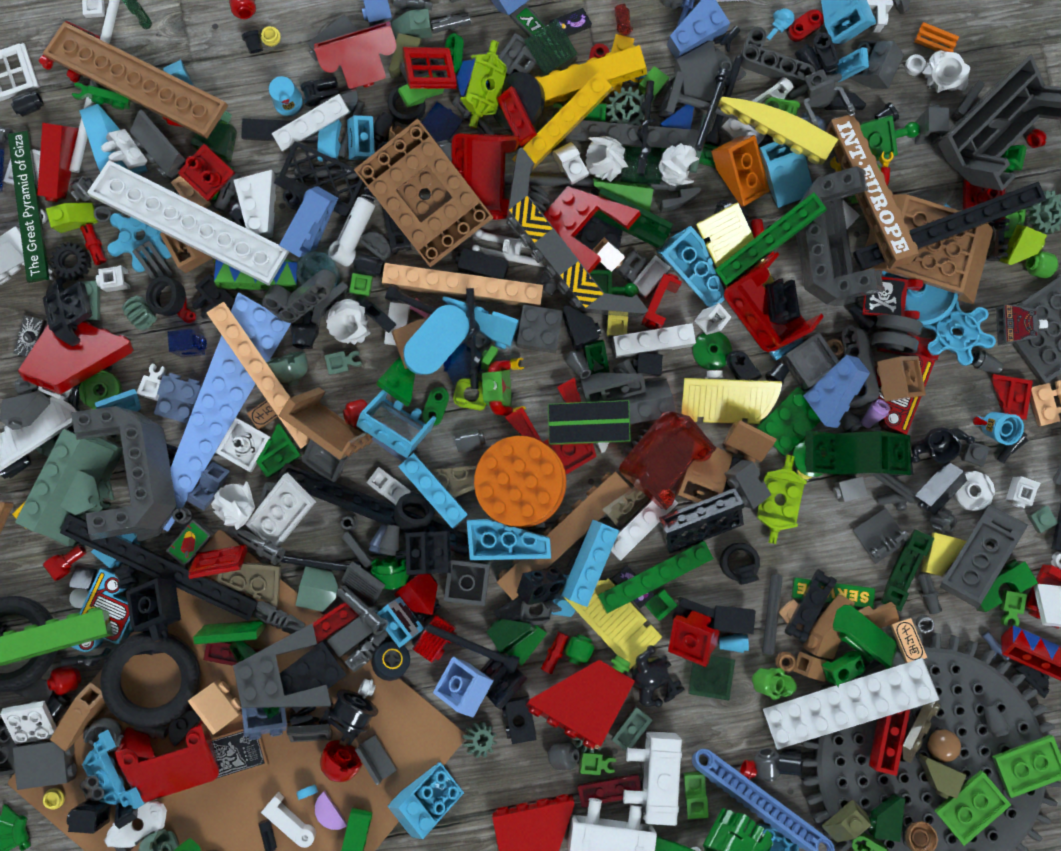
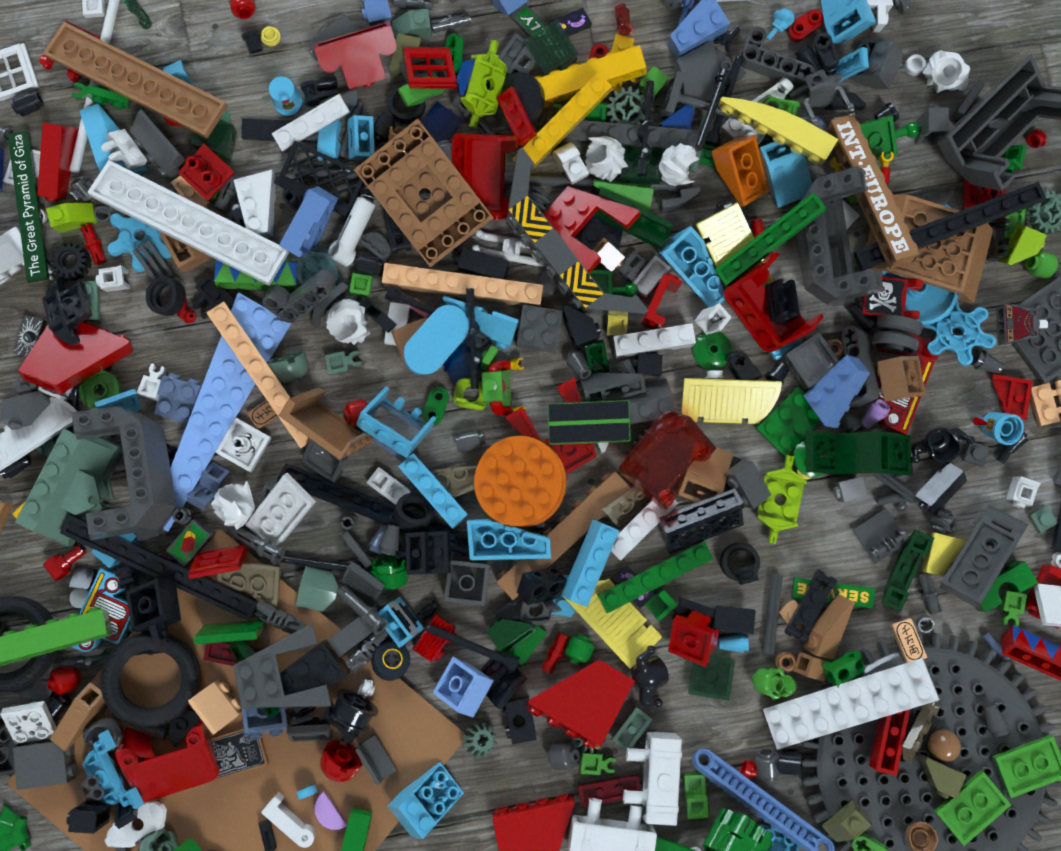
light yellow plate [43,788,65,810] -> none
sand green gear [122,295,157,330] -> none
clear blue brick [167,329,207,357] -> none
green wing [256,423,302,478] -> none
black piece [291,311,319,349] -> none
red tile [311,602,359,647] -> none
green wing [376,356,415,407] -> none
red slope [394,574,438,615] -> none
bright green plate [611,655,631,673] -> none
black piece [660,655,685,703] -> none
medium nougat slope [722,420,777,463] -> none
green piece [833,605,897,670] -> none
medium nougat slope [859,602,900,628] -> none
dark green slope [867,793,905,842] -> none
orange tile [914,22,959,52] -> none
white tile [953,471,995,511] -> none
black plate [1013,663,1050,699] -> none

